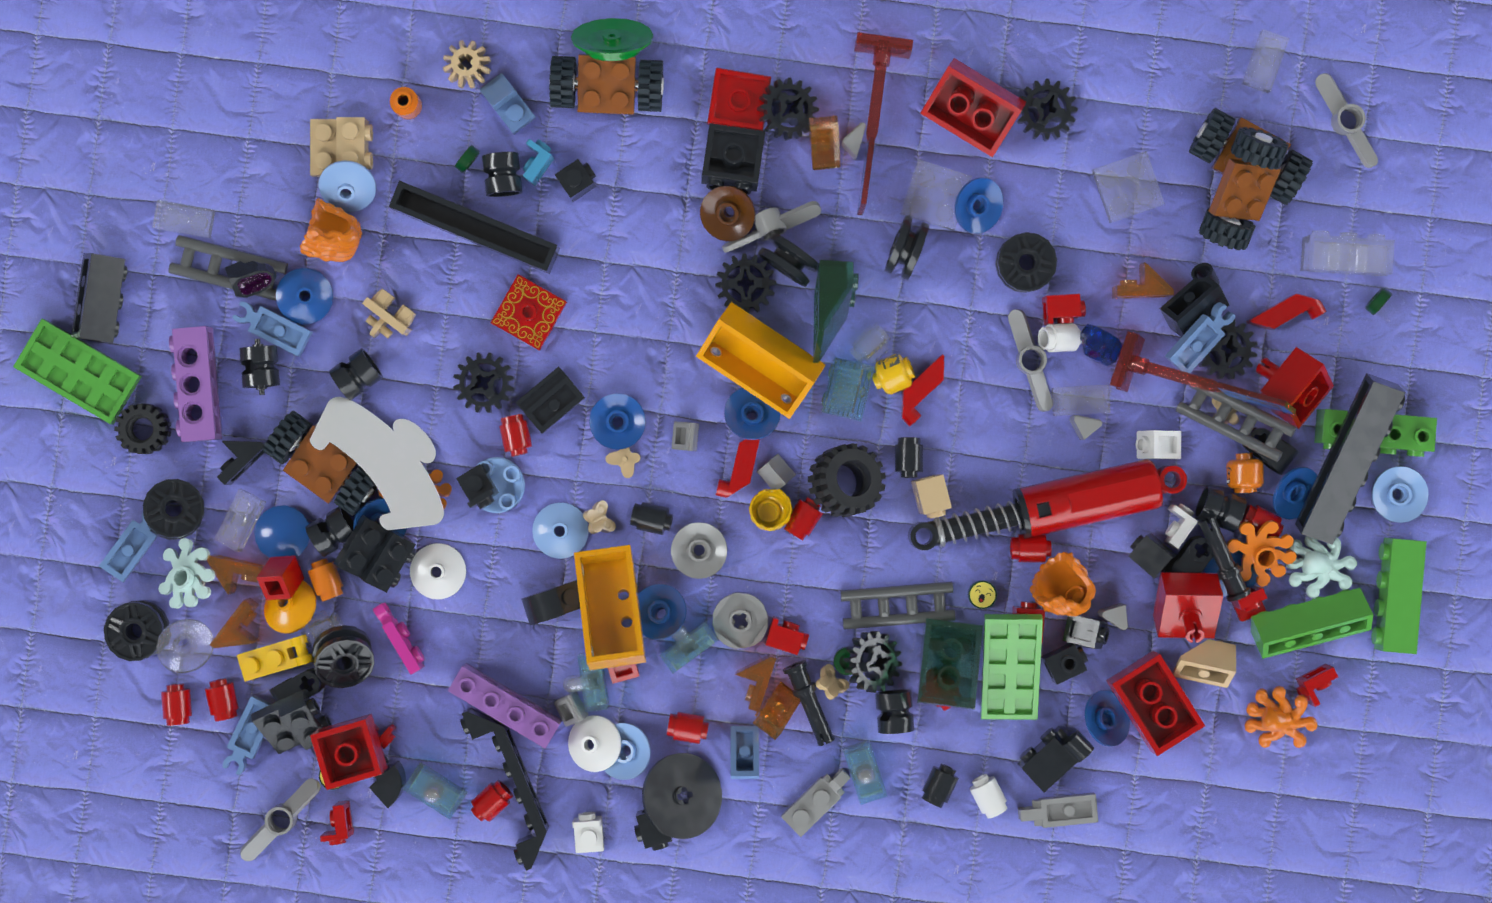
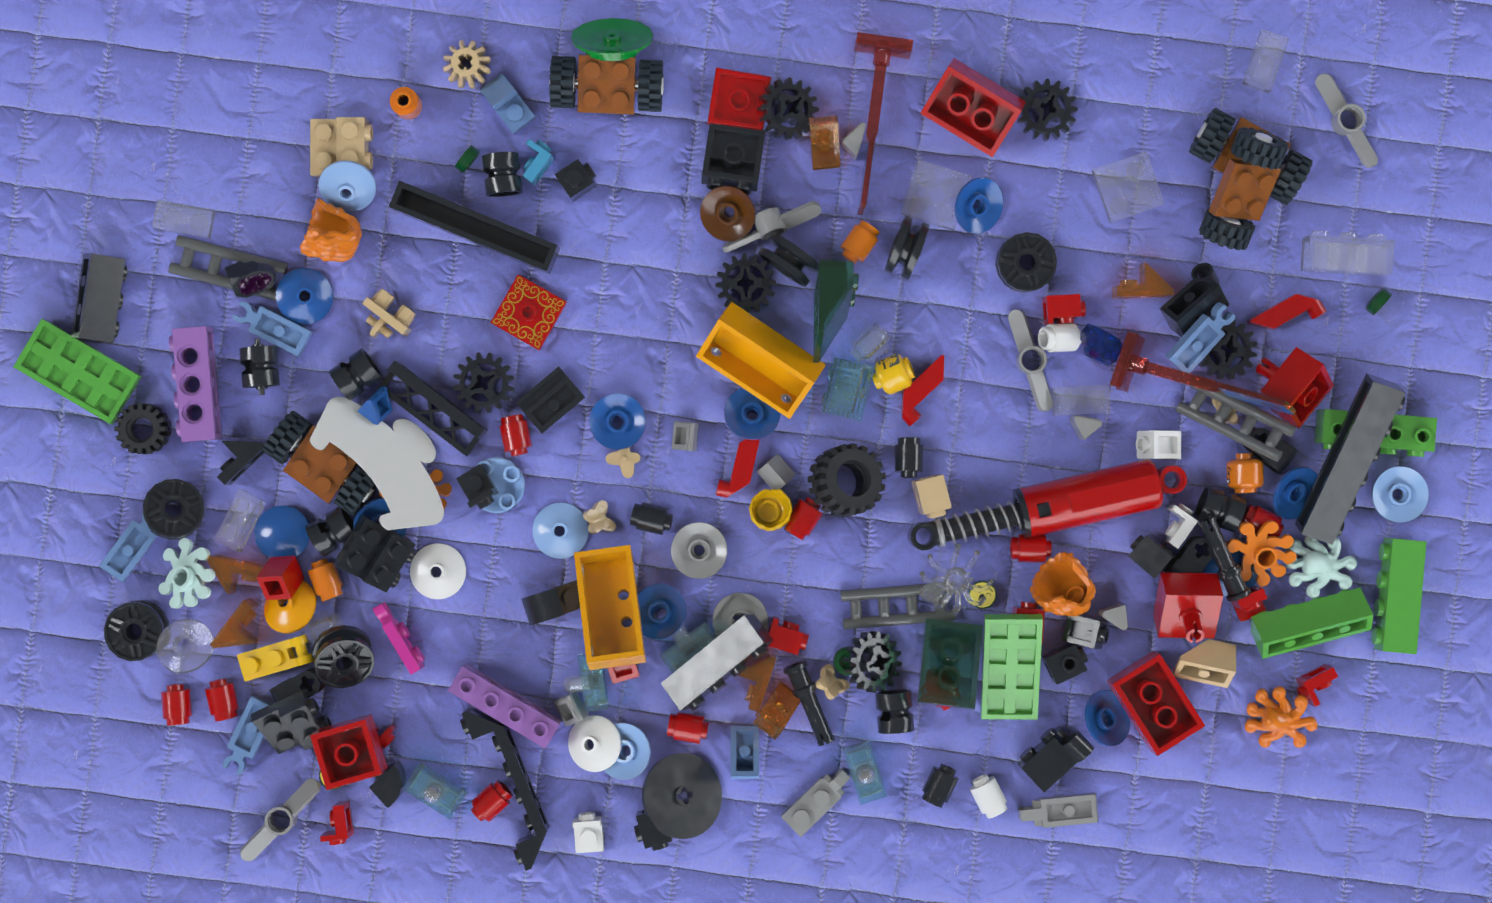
none -> blue slope [357,386,393,425]
none -> black fence [378,361,487,457]
none -> brick [661,614,773,711]
none -> orange brick [840,220,880,264]
none -> clear animal [919,543,994,616]

